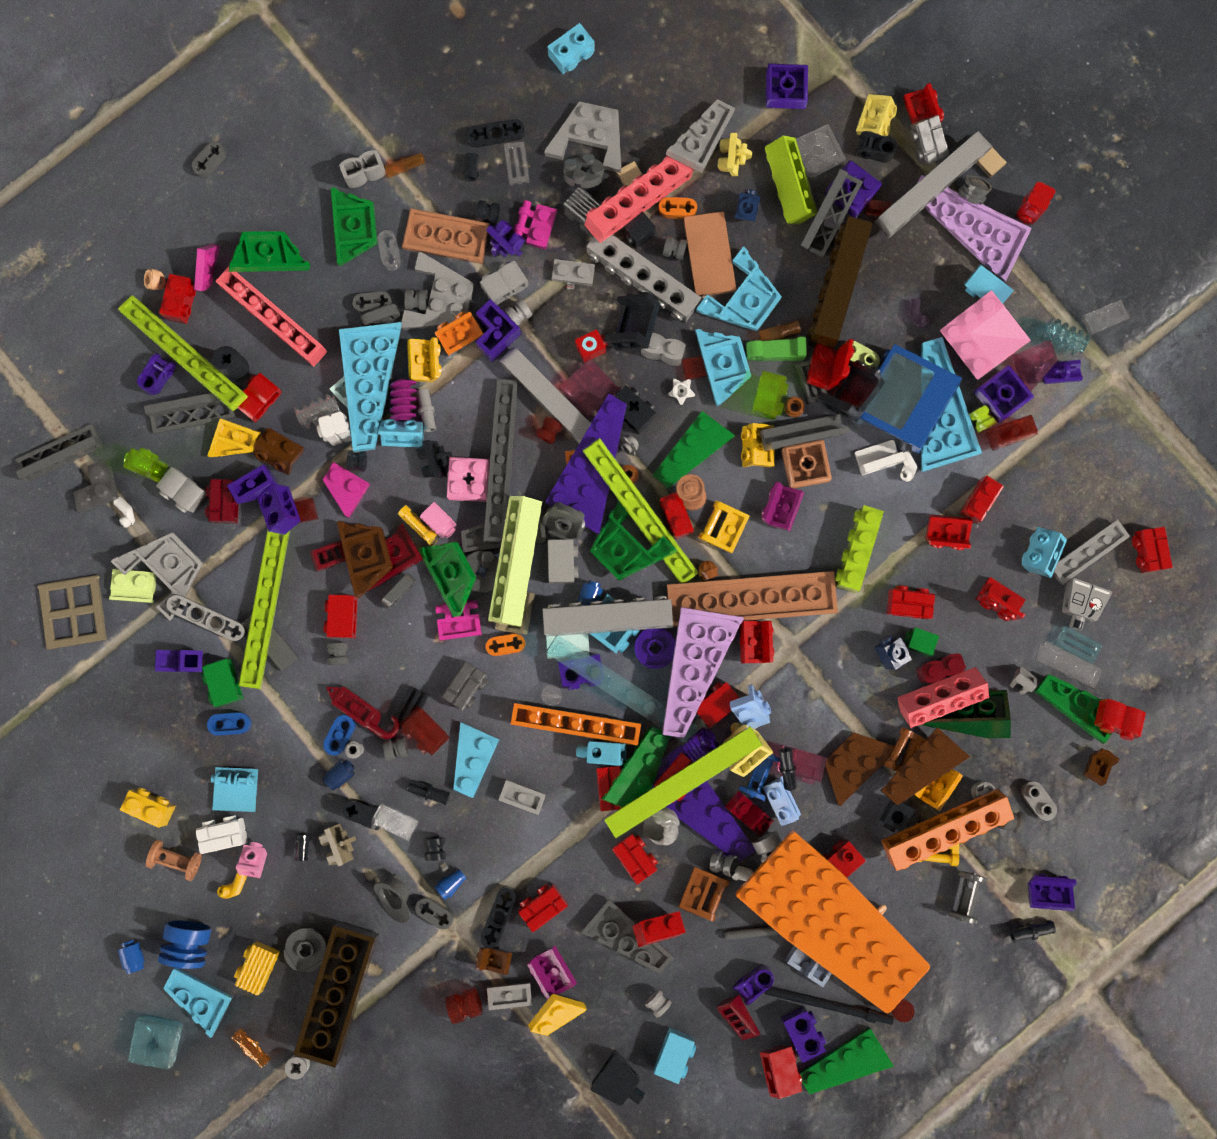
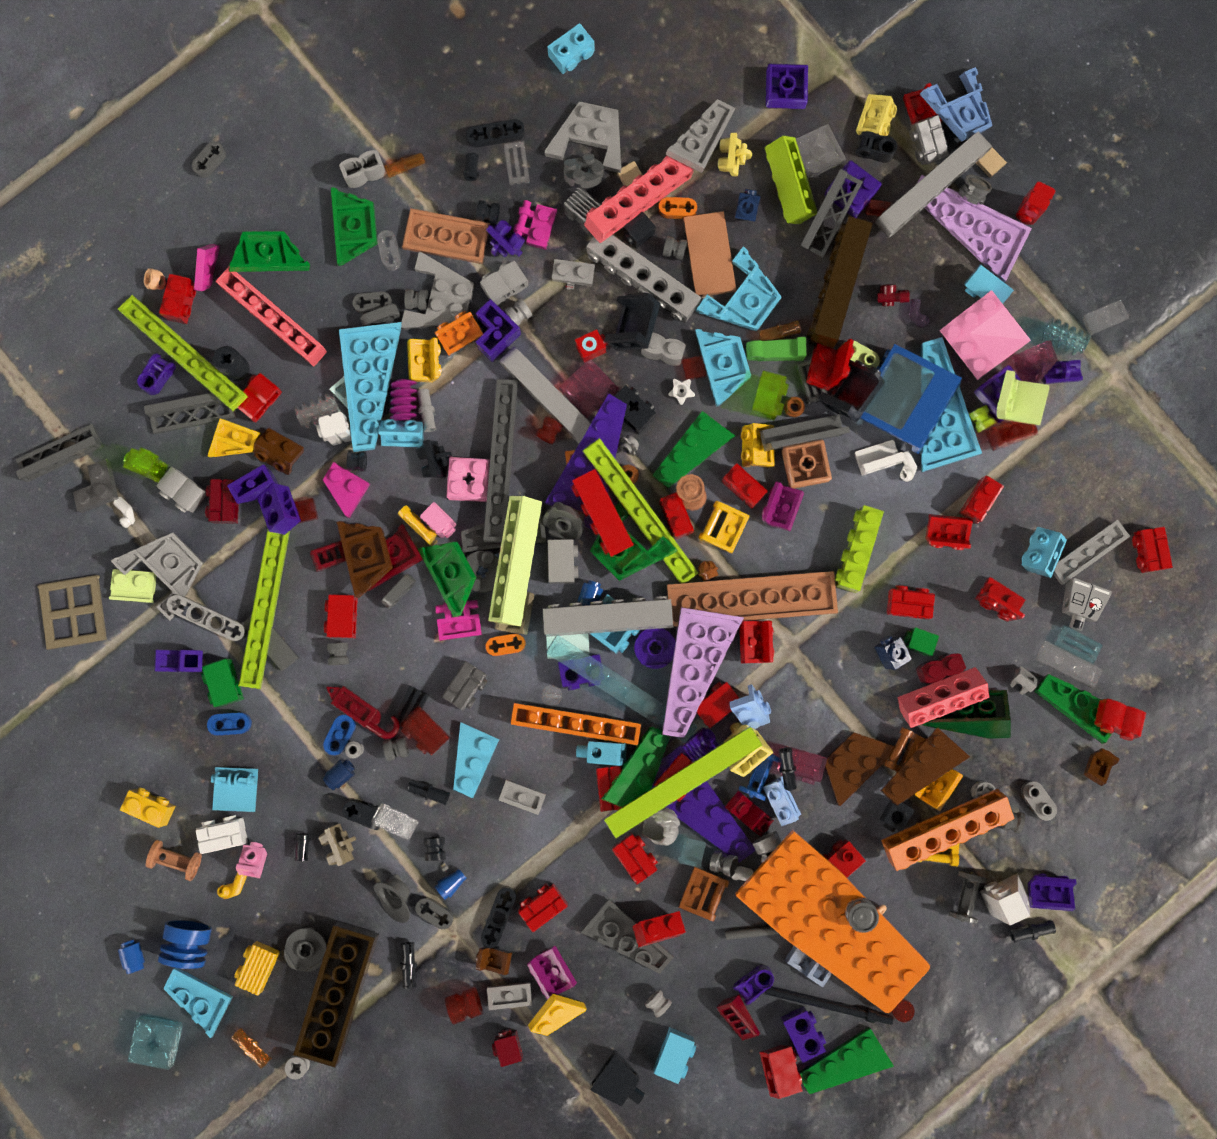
none -> black pin [400,942,417,989]
none -> dark red brick [492,1029,523,1067]
none -> red brick [571,469,634,557]
none -> clear light blue panel [678,836,706,868]
none -> red brick [721,463,768,509]
none -> dark grey wheel [845,897,879,933]
none -> dark red plate [877,284,910,306]
none -> medium blue wing [920,67,992,142]
none -> white wedge [980,873,1030,925]
none -> yellowish green bracket [997,370,1049,425]

